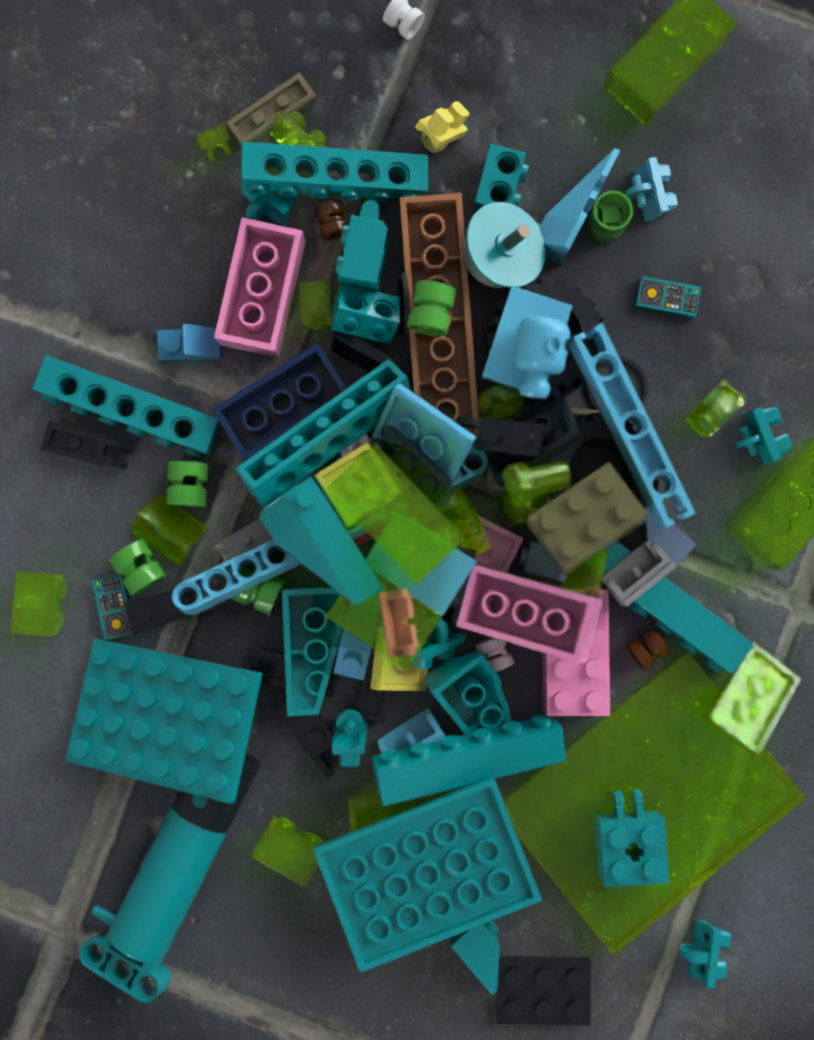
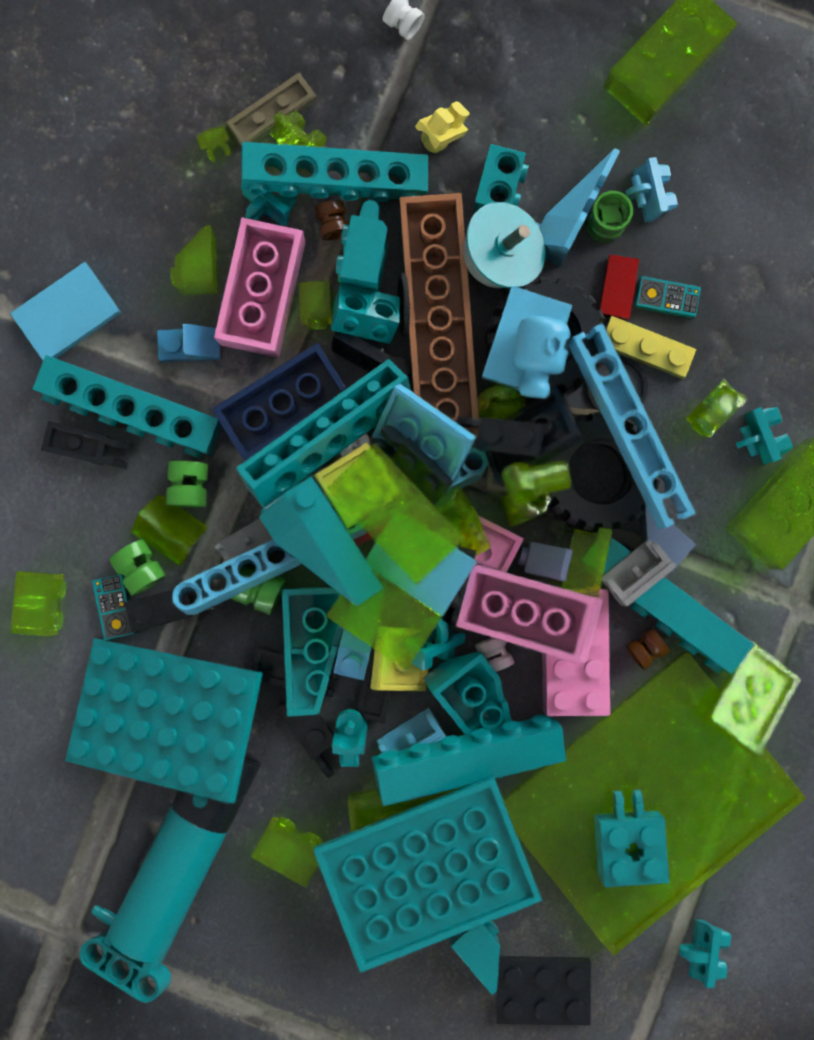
nougat hinge [379,588,419,658] -> none
bright green wheel [407,280,456,336] -> none
olive brick [527,462,648,577] -> none
none -> medium azure tile [10,262,122,360]
none -> clear neon green slope [170,225,218,295]
none -> red tile [599,254,639,321]
none -> light yellow plate [606,316,696,379]

